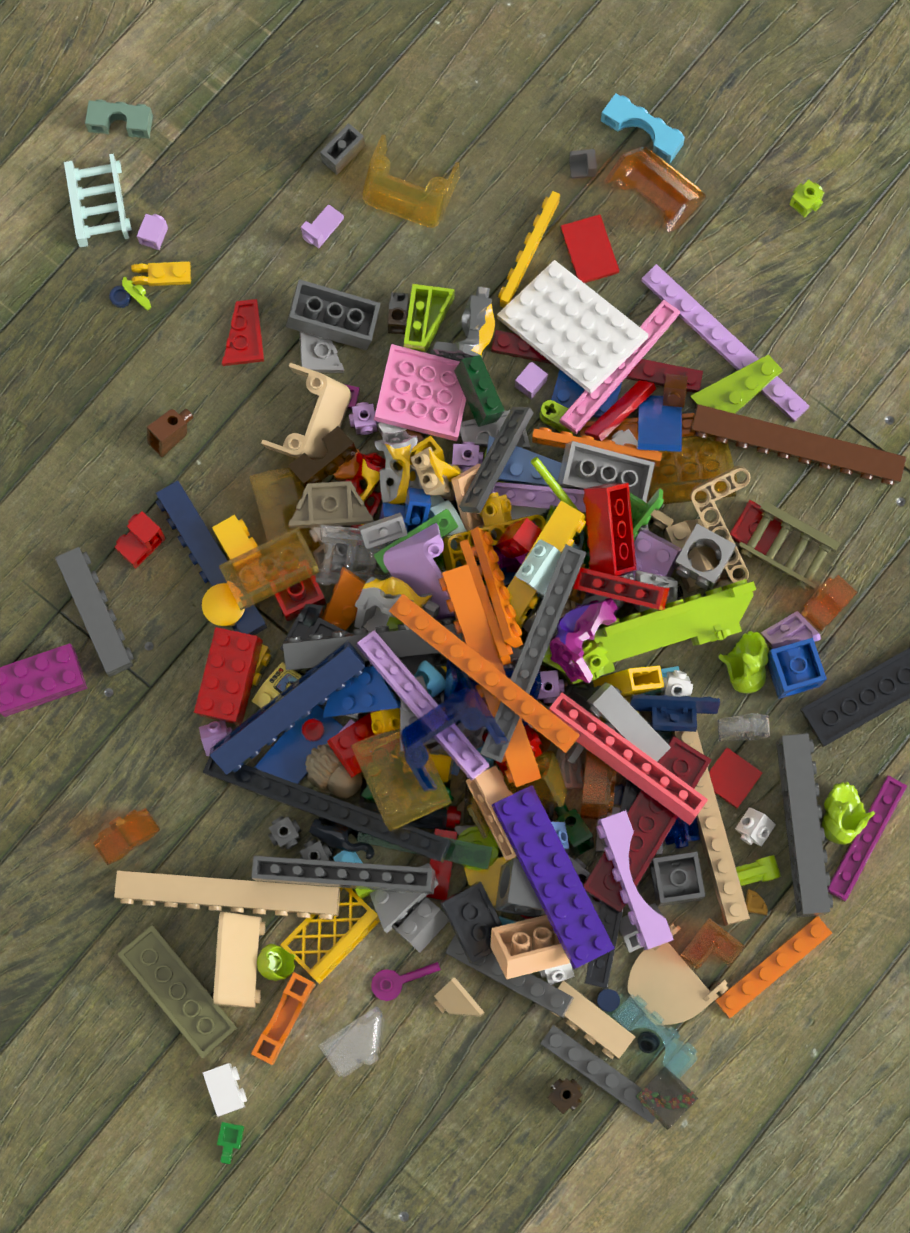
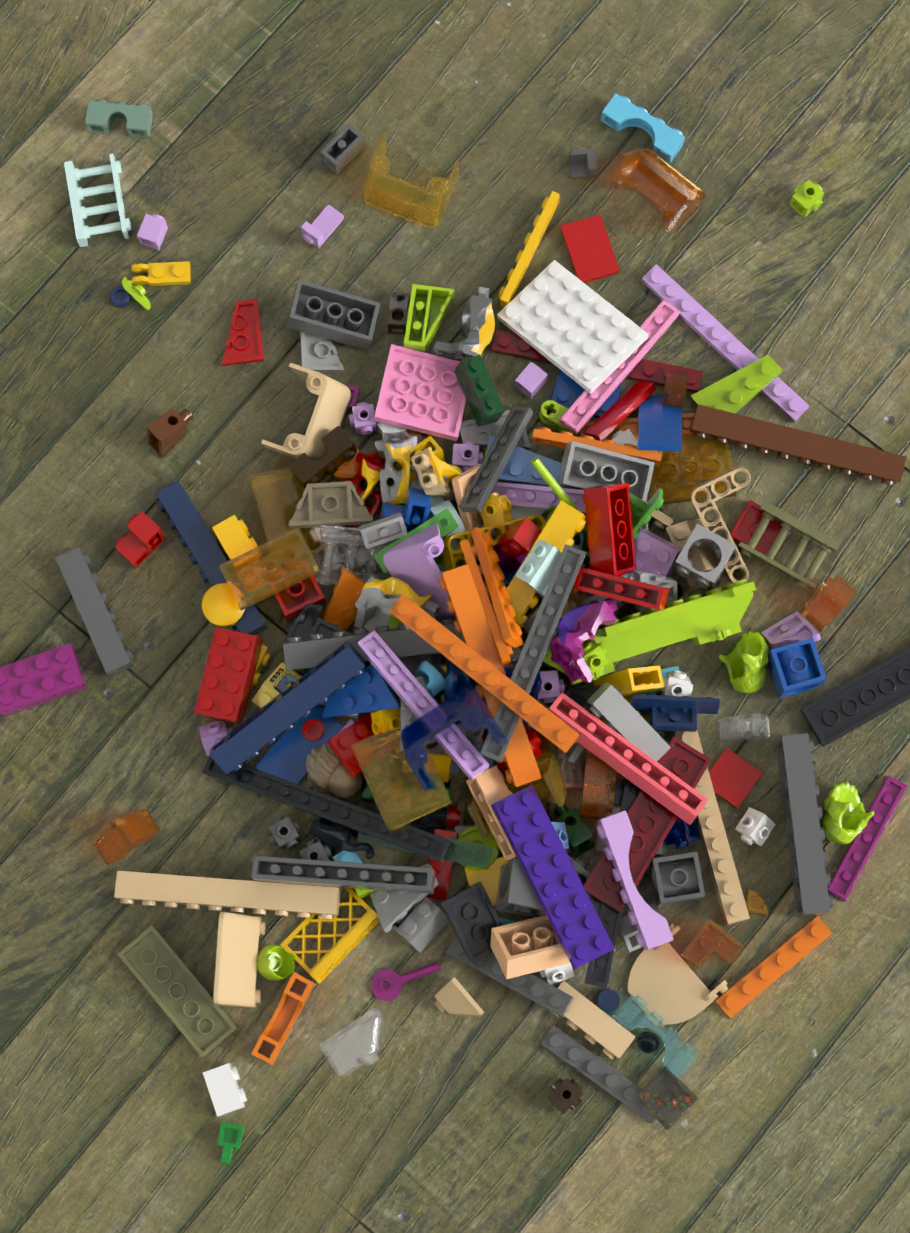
lime piece [736,855,781,886] -> none

